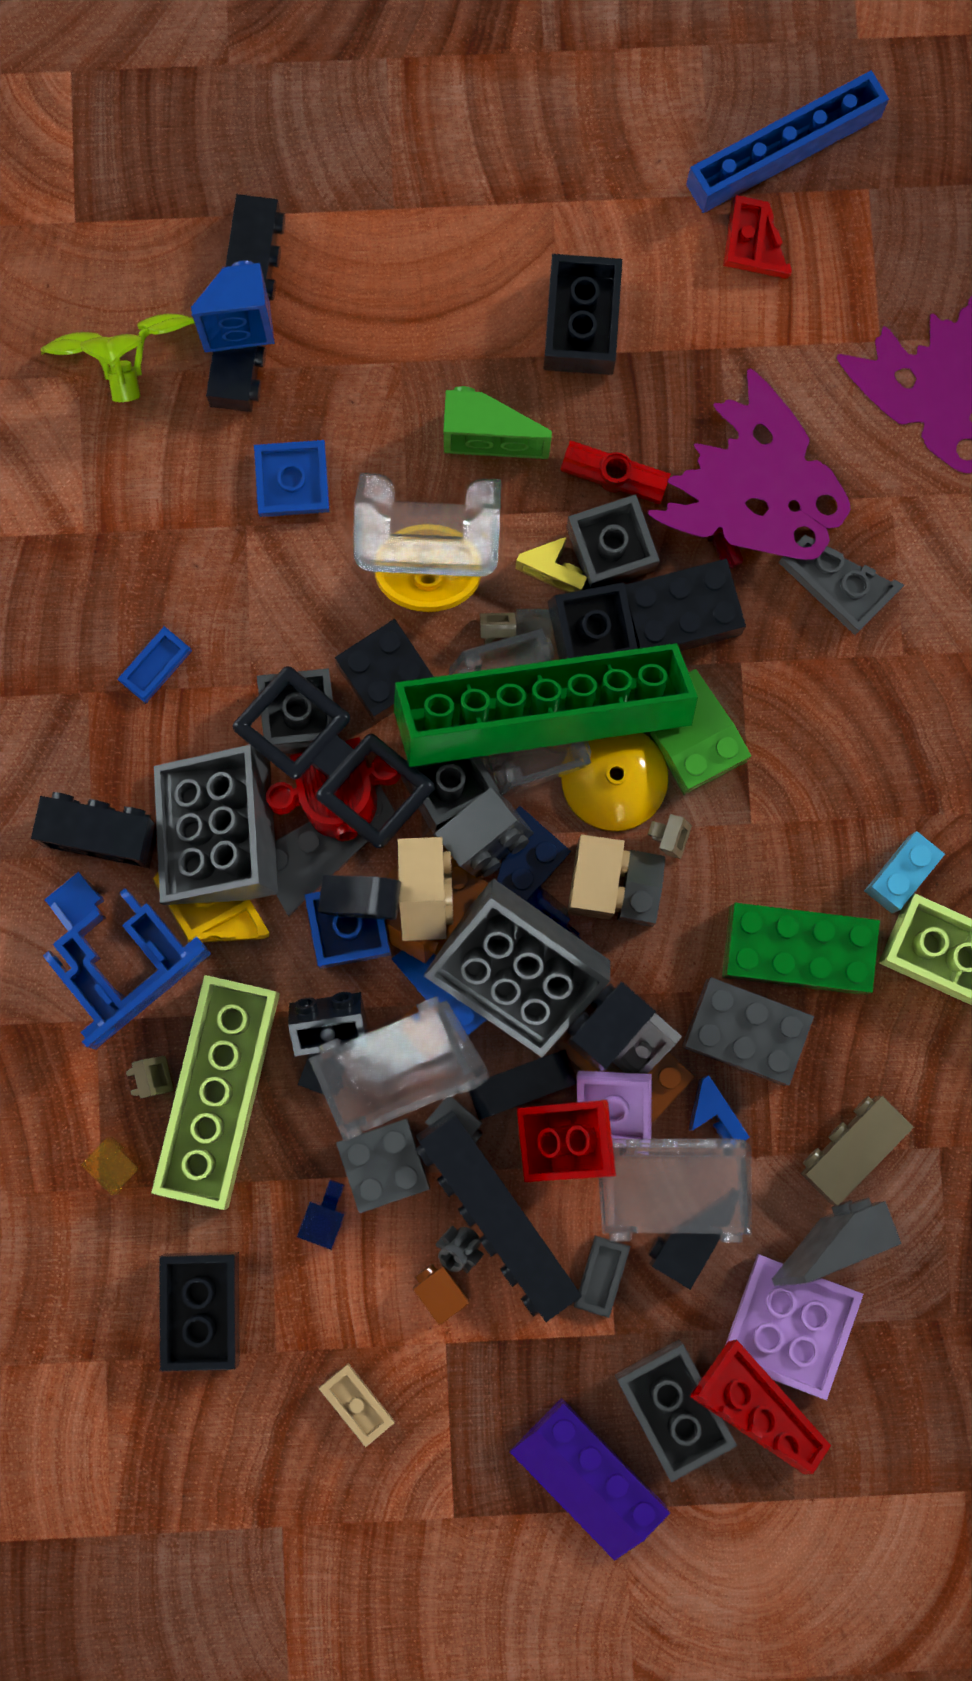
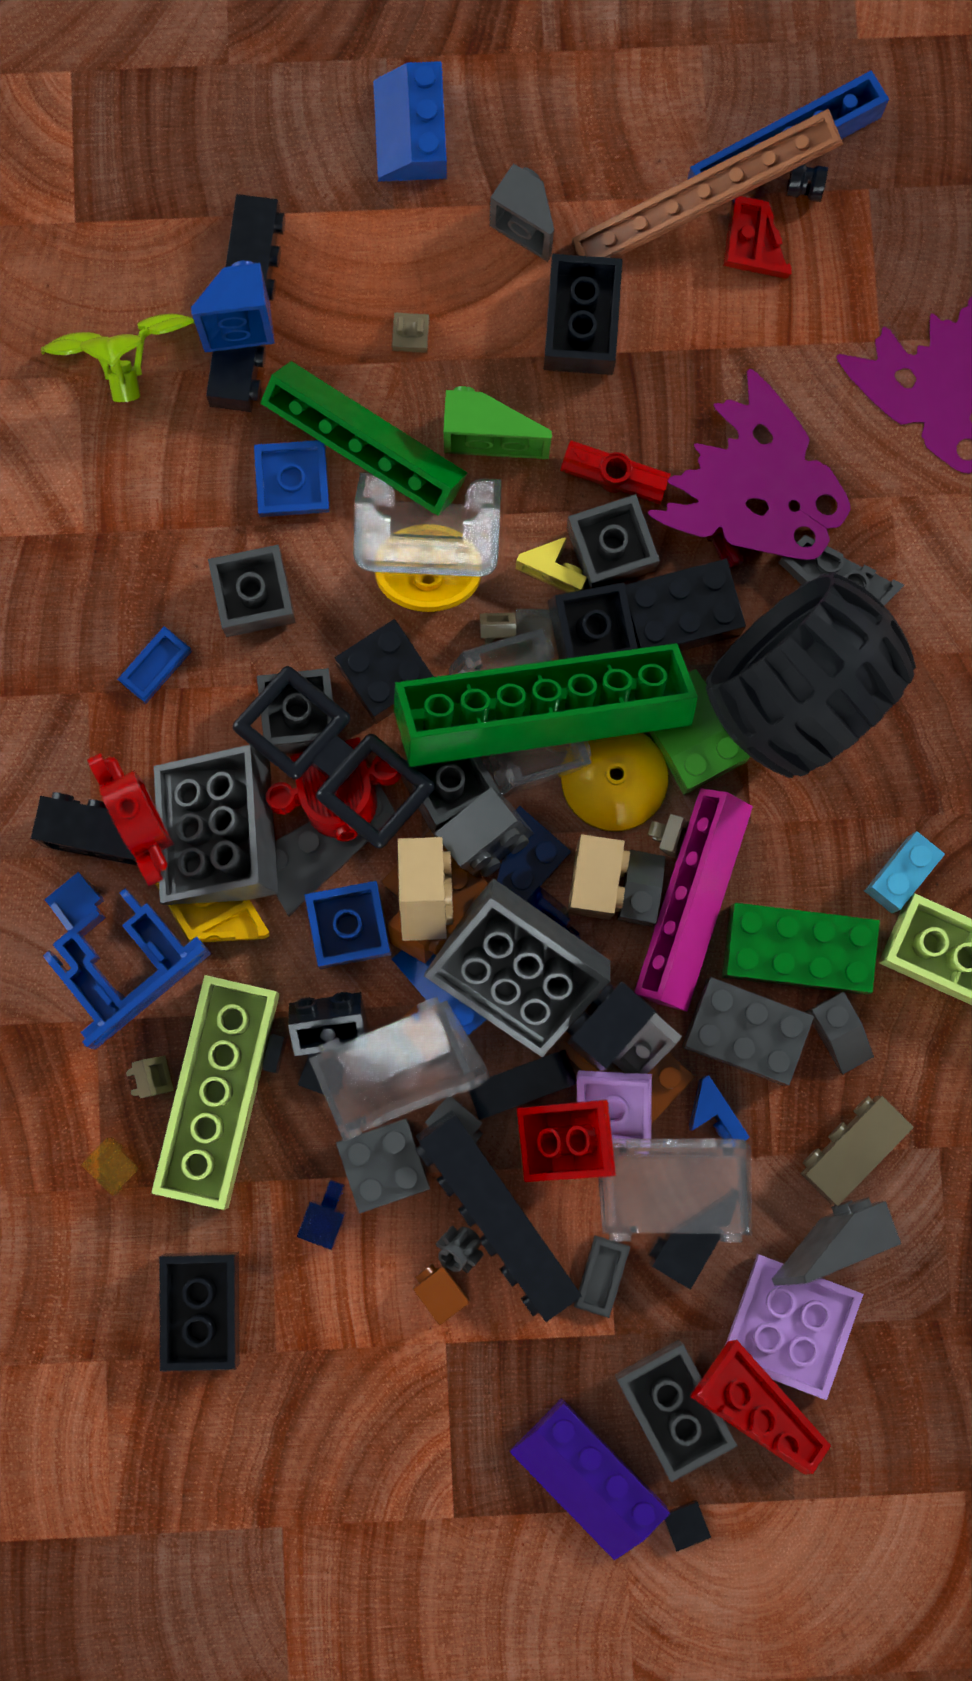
black beam [318,875,402,920] -> none
tan plate [319,1363,395,1447] -> none
none -> red piece [87,753,174,886]
none -> dark grey brick [208,545,296,637]
none -> green brick [260,361,468,516]
none -> black tile [262,1034,287,1073]
none -> blue slope [373,61,447,182]
none -> dark tan tile [392,312,429,353]
none -> dark grey slope [489,163,554,262]
none -> nougat tile [571,109,843,258]
none -> dark pink brick [634,788,753,1012]
none -> black tile [665,1500,711,1551]
none -> black tyre [705,572,916,778]
none -> black wheel [786,164,828,202]
none -> dark grey slope [805,992,874,1075]

